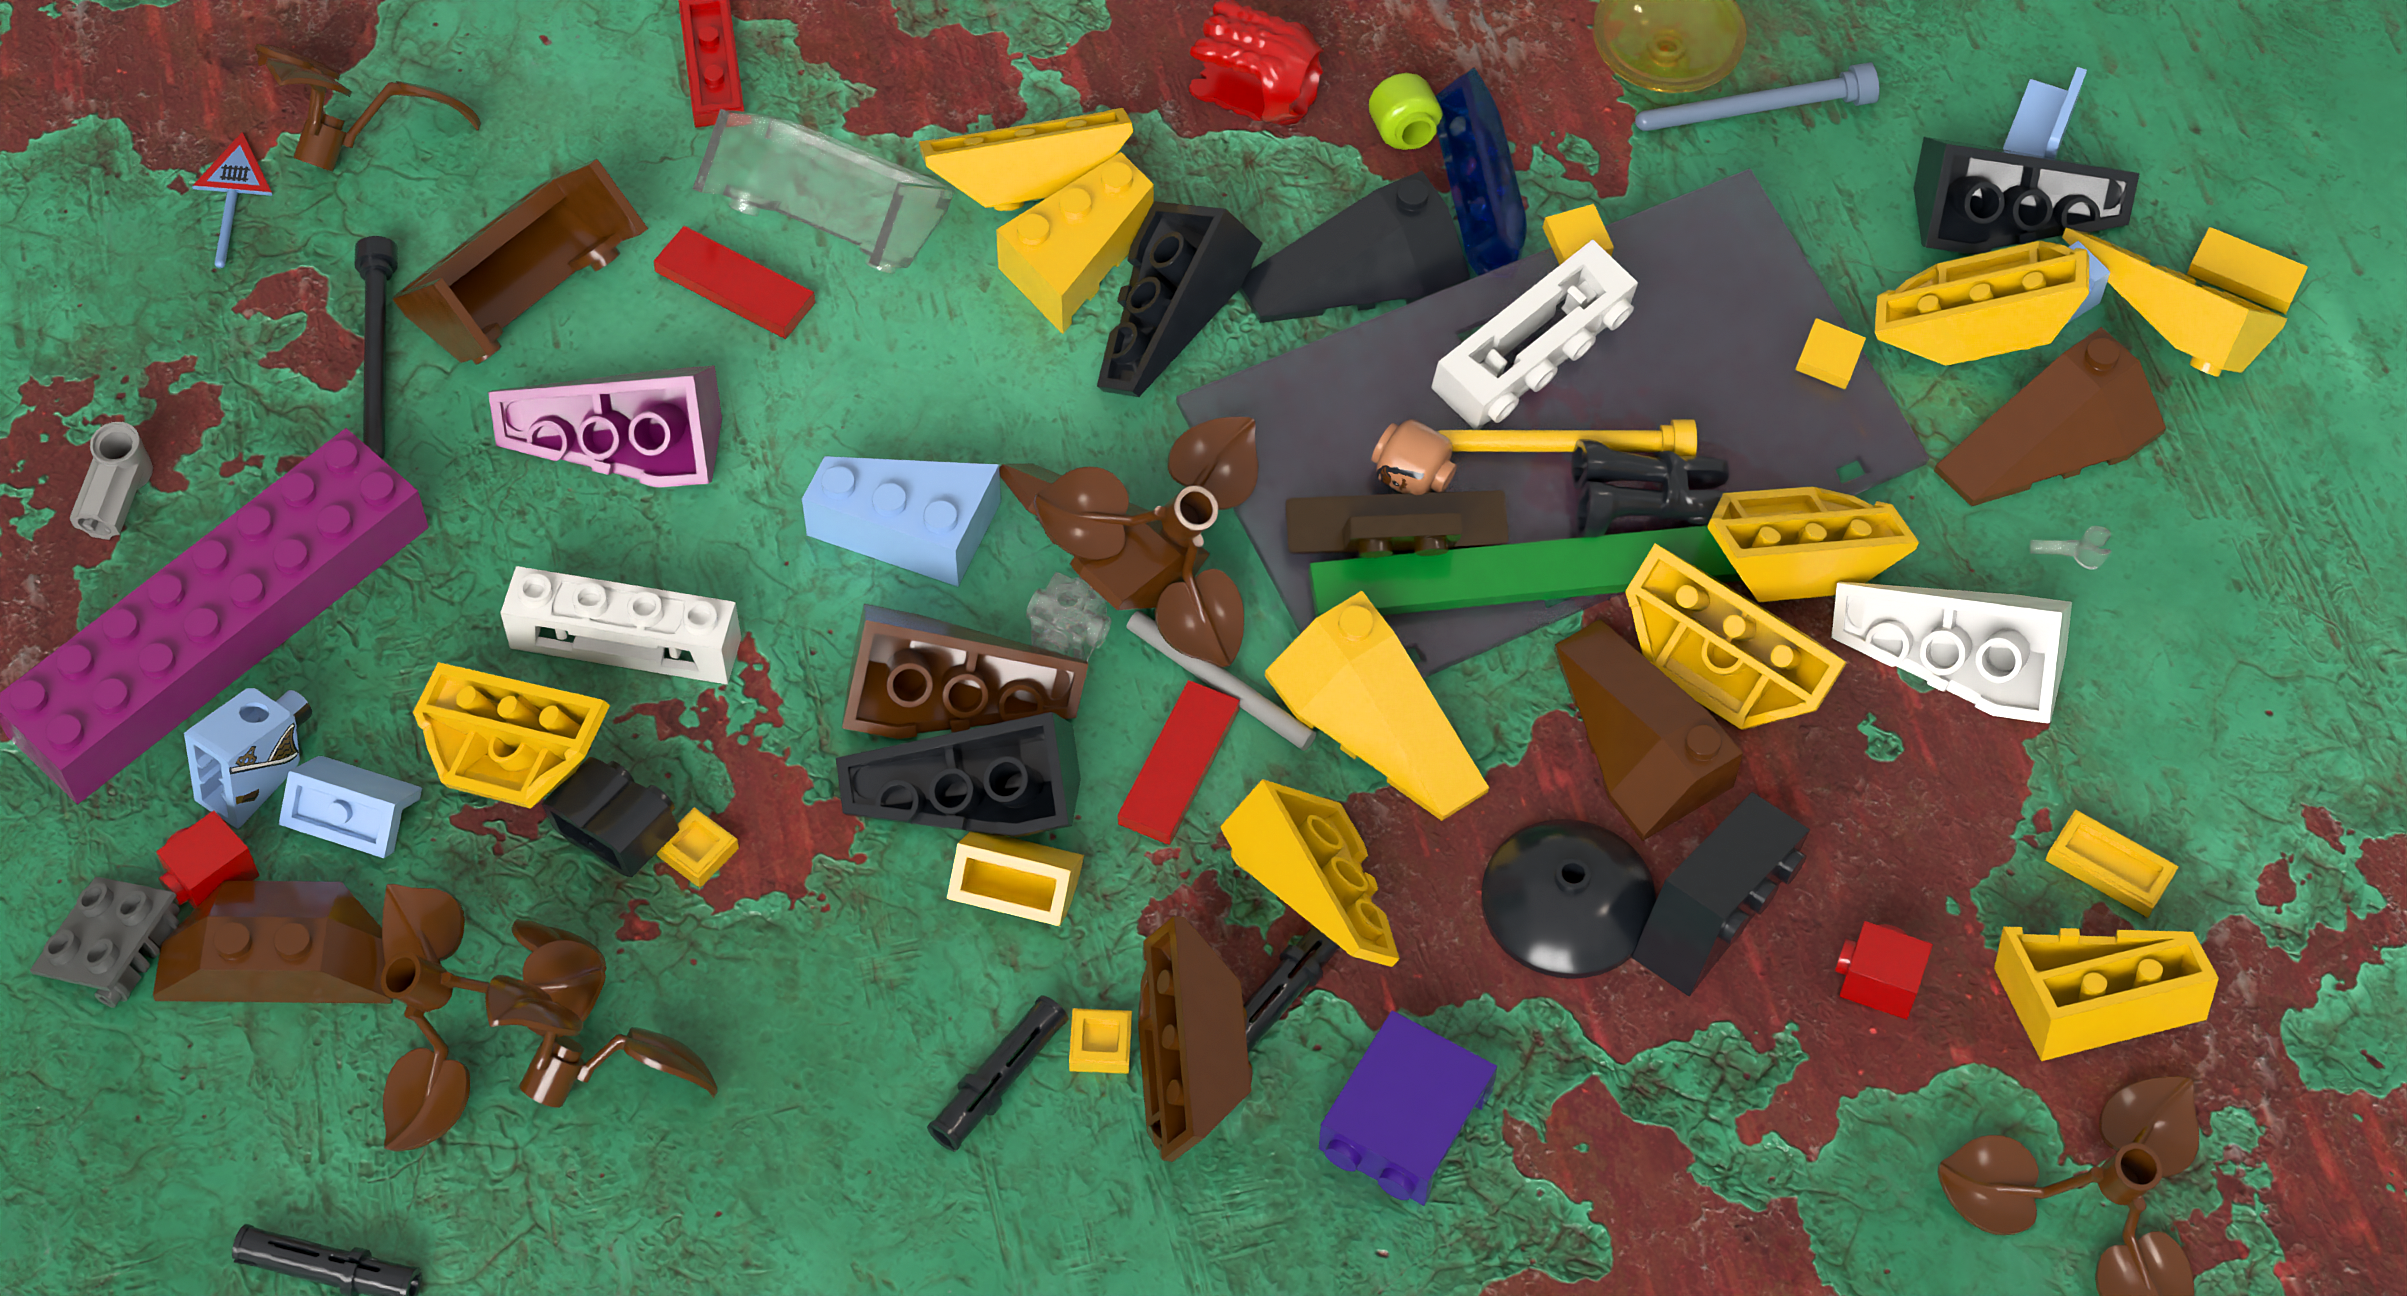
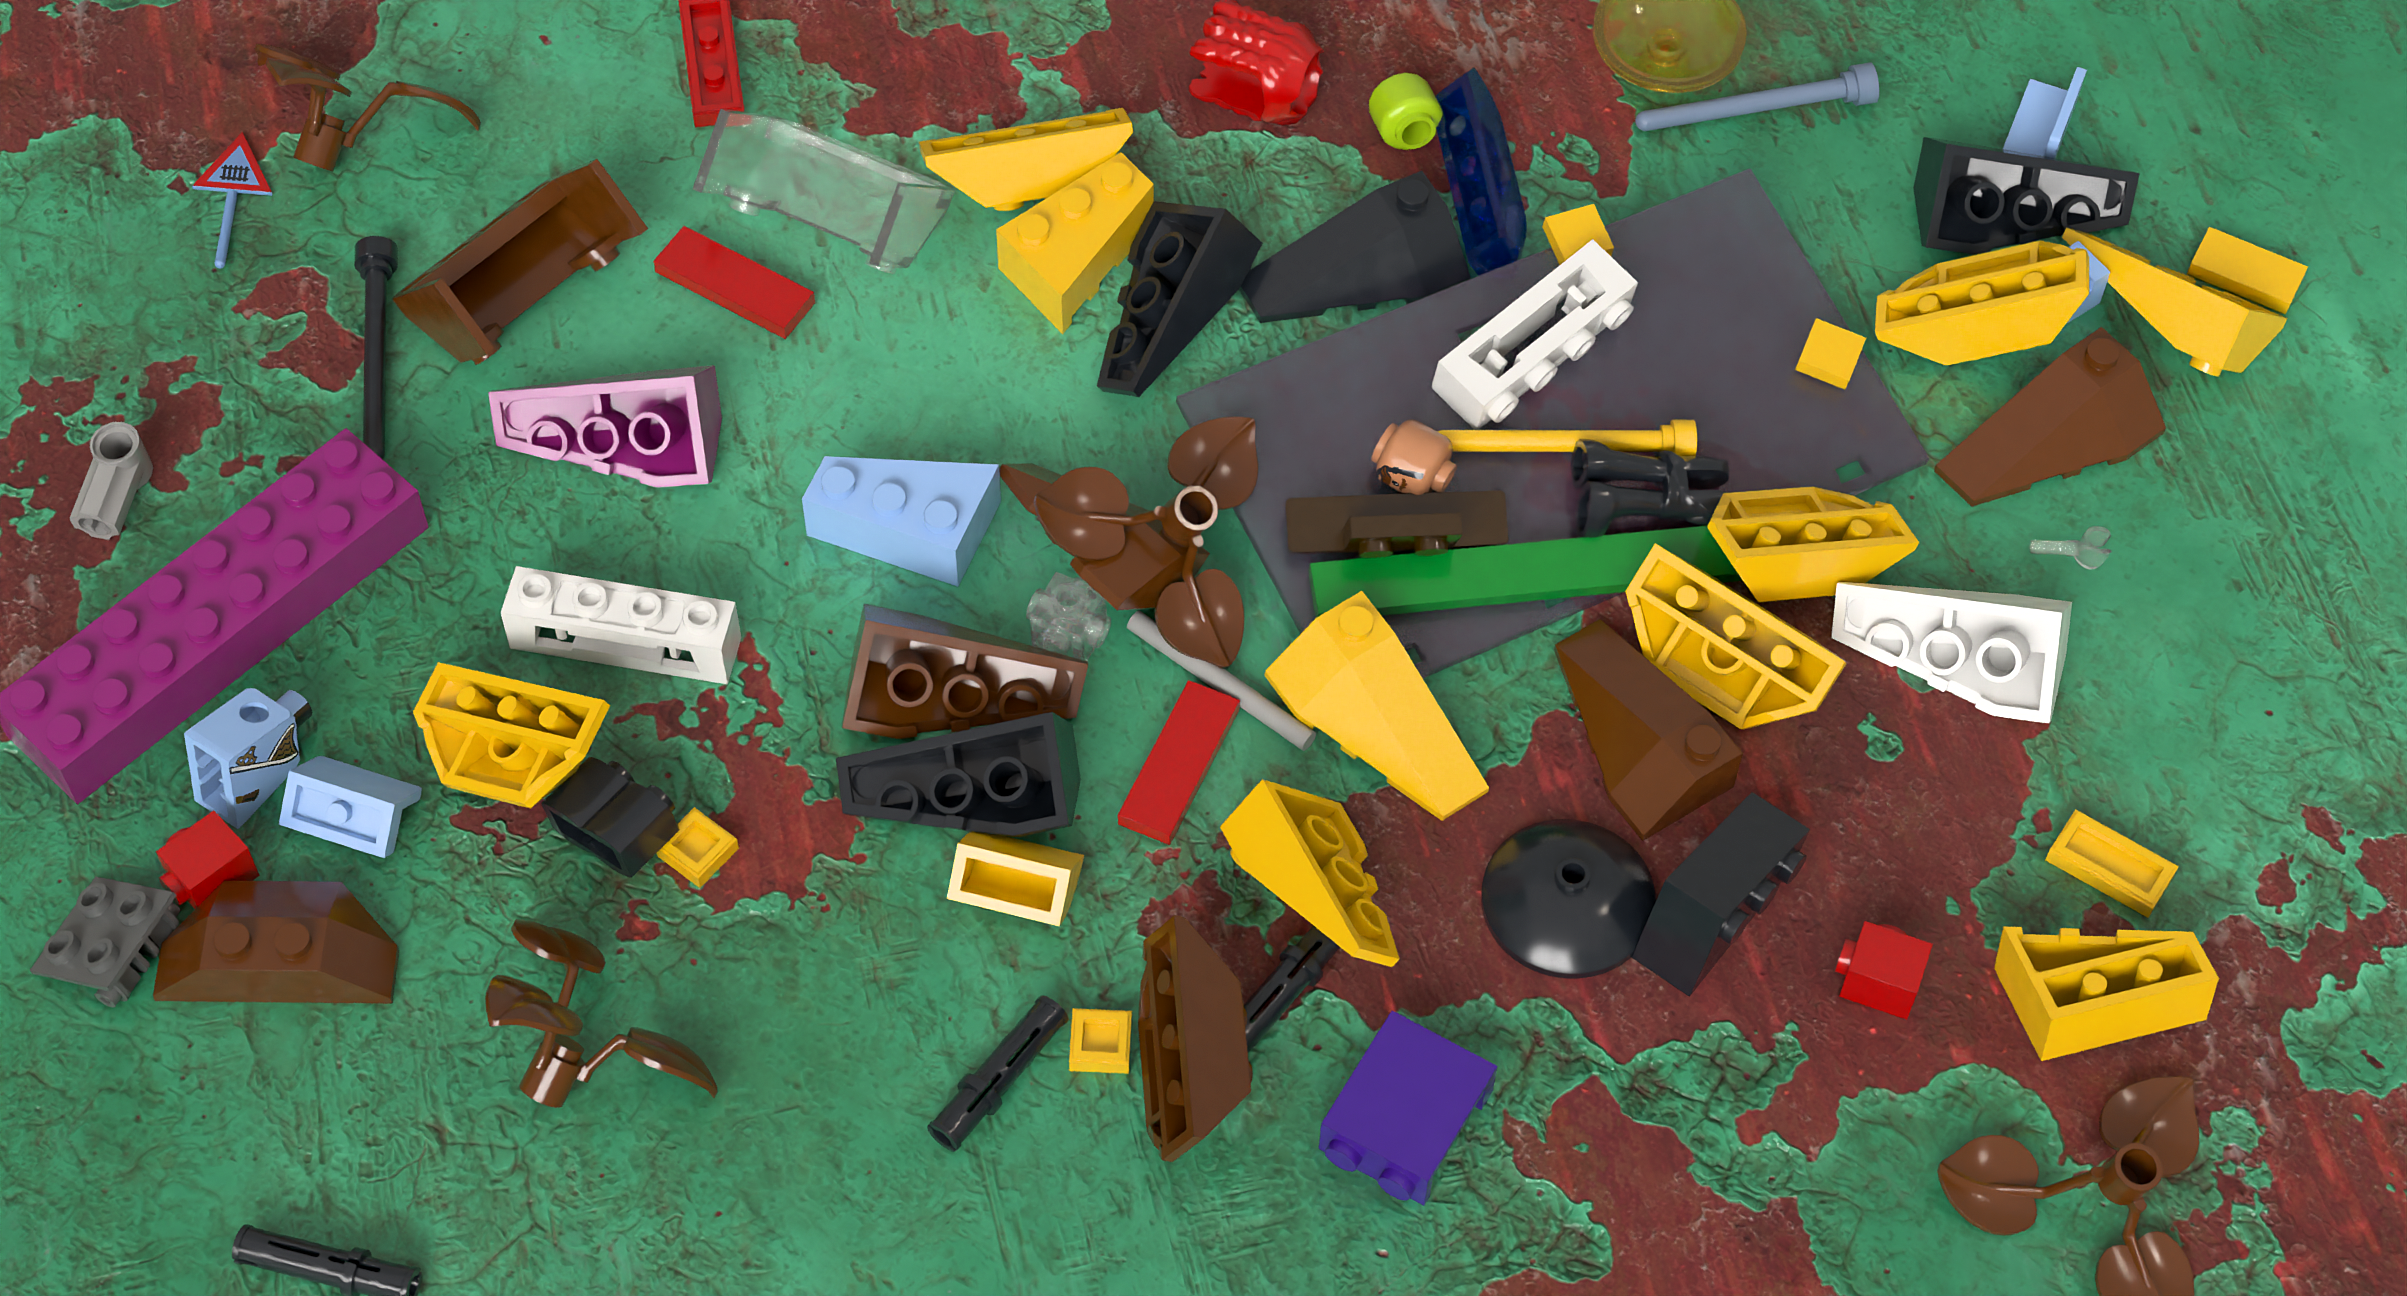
reddish brown plant [381,884,607,1152] -> none

